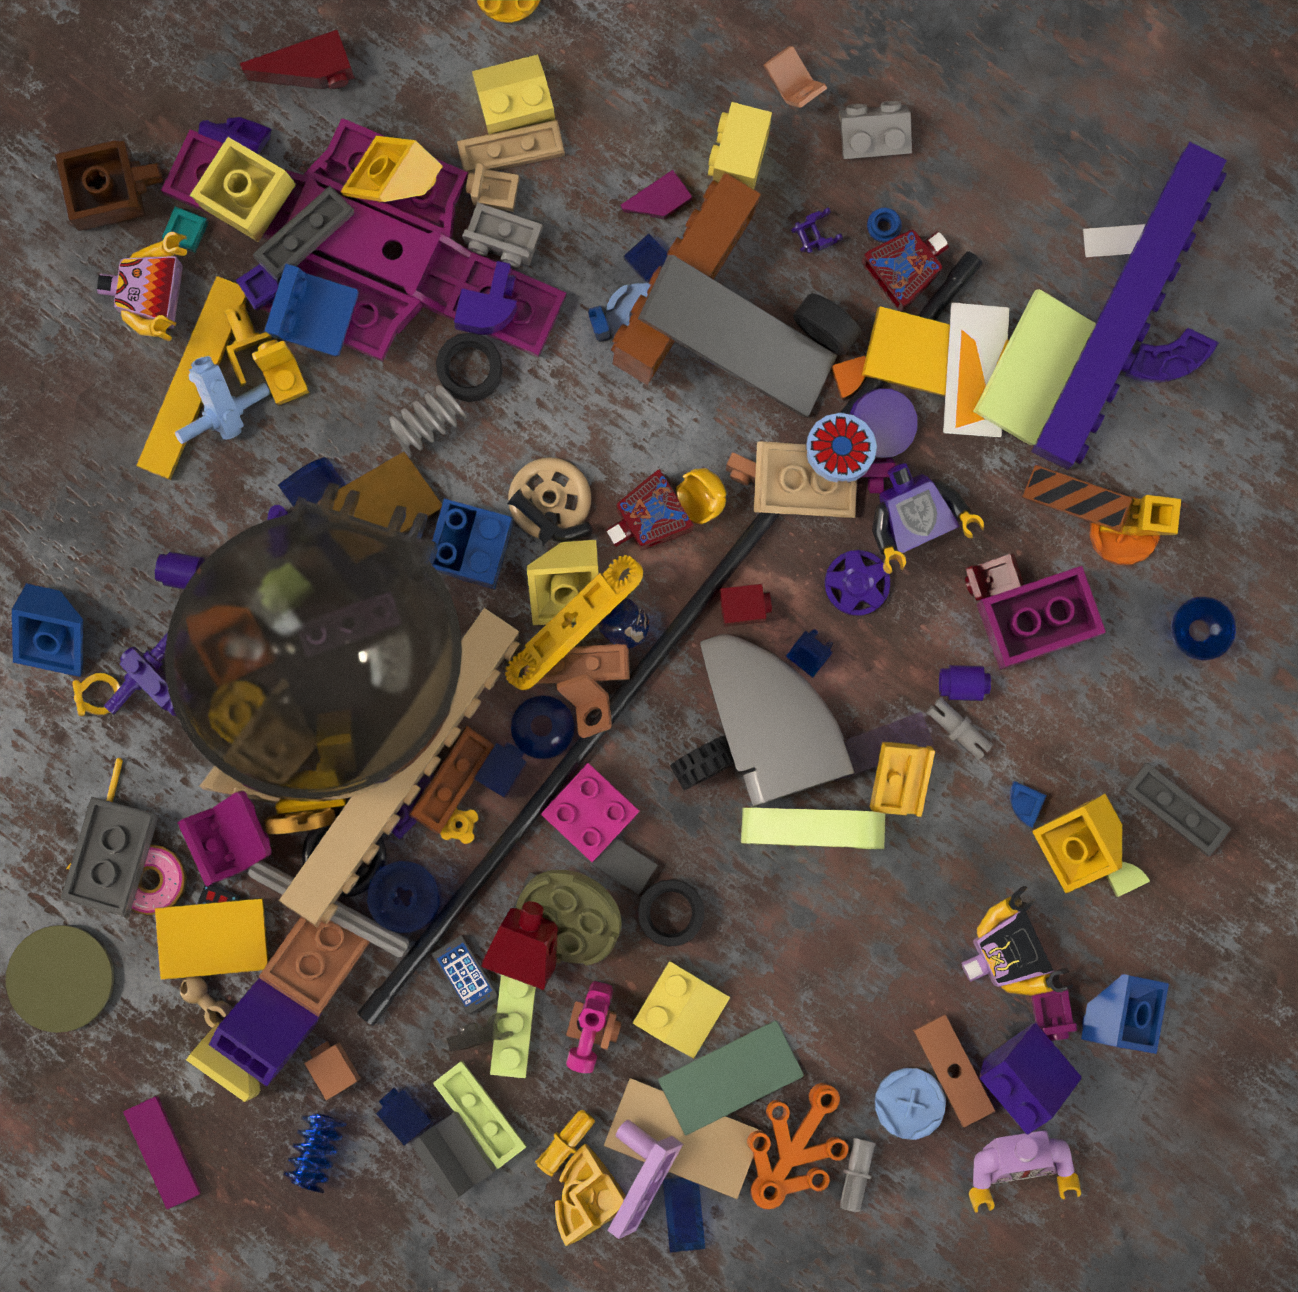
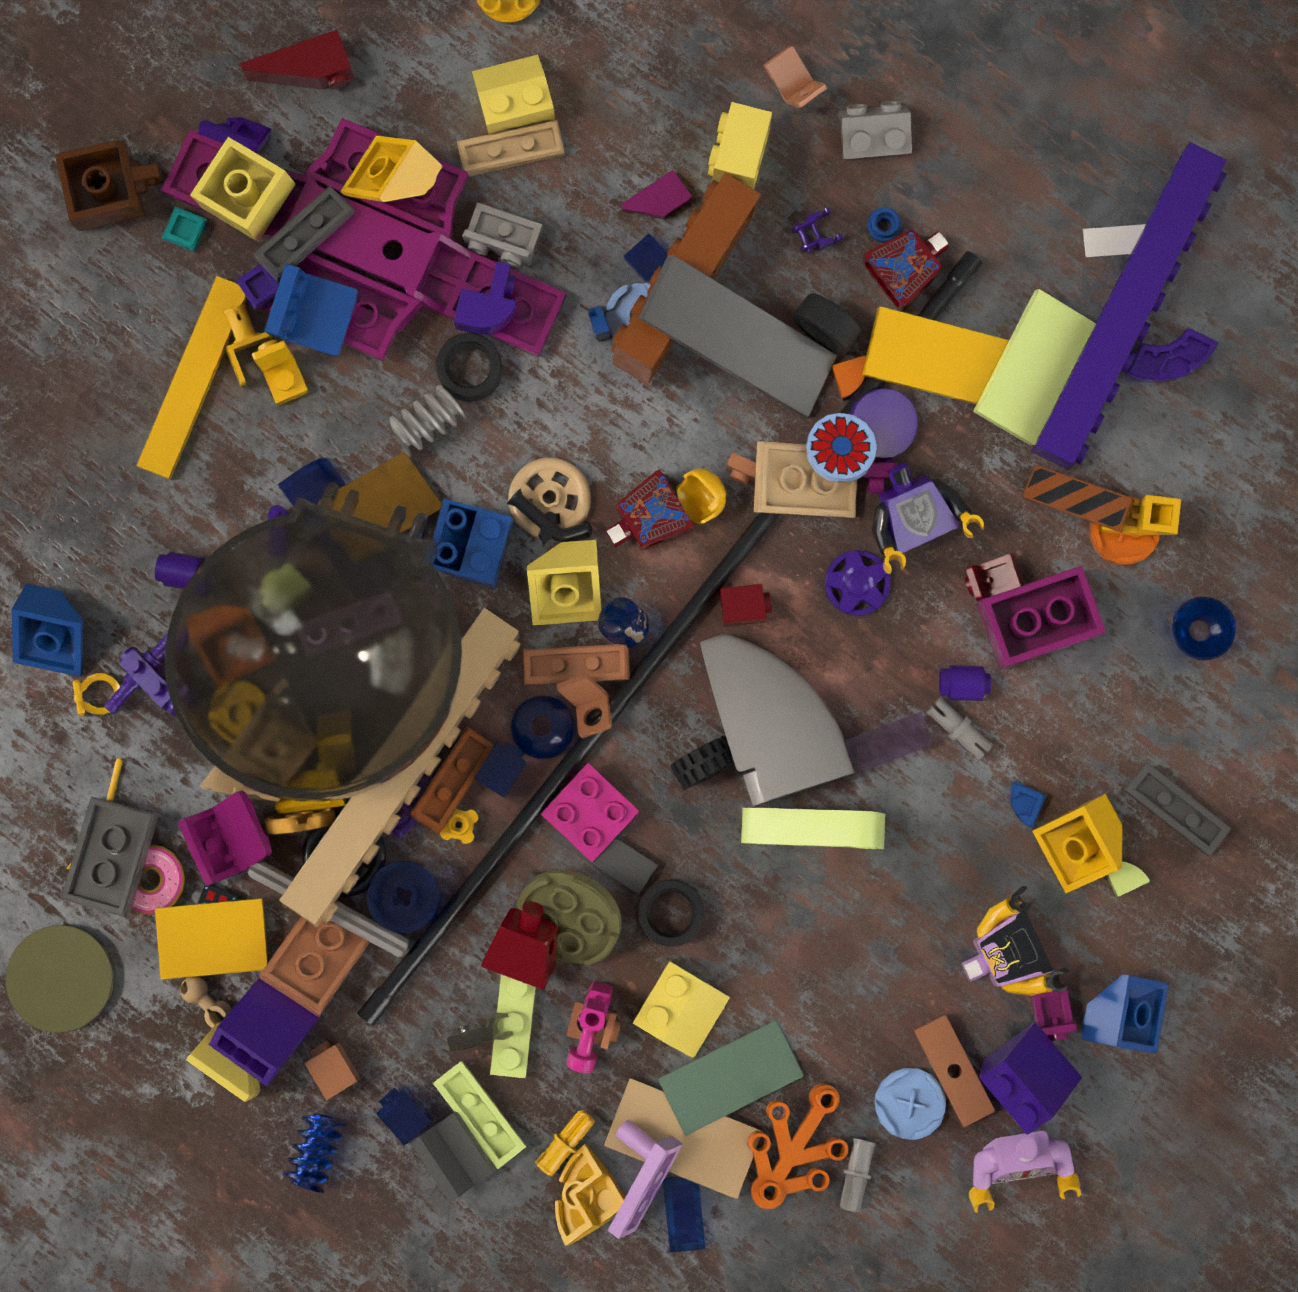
torso [97,232,187,341] -> none
magenta tile [123,1095,201,1210] -> none
light blue piece [175,356,270,444] -> none
tile [431,935,499,1014] -> none
tan bracket [466,163,520,212] -> none
yellow piece [505,555,643,690] -> none
clear blue tile [786,629,833,678] -> none
yellow plate [869,741,935,817] -> none
white sticker [943,303,1009,437] -> none

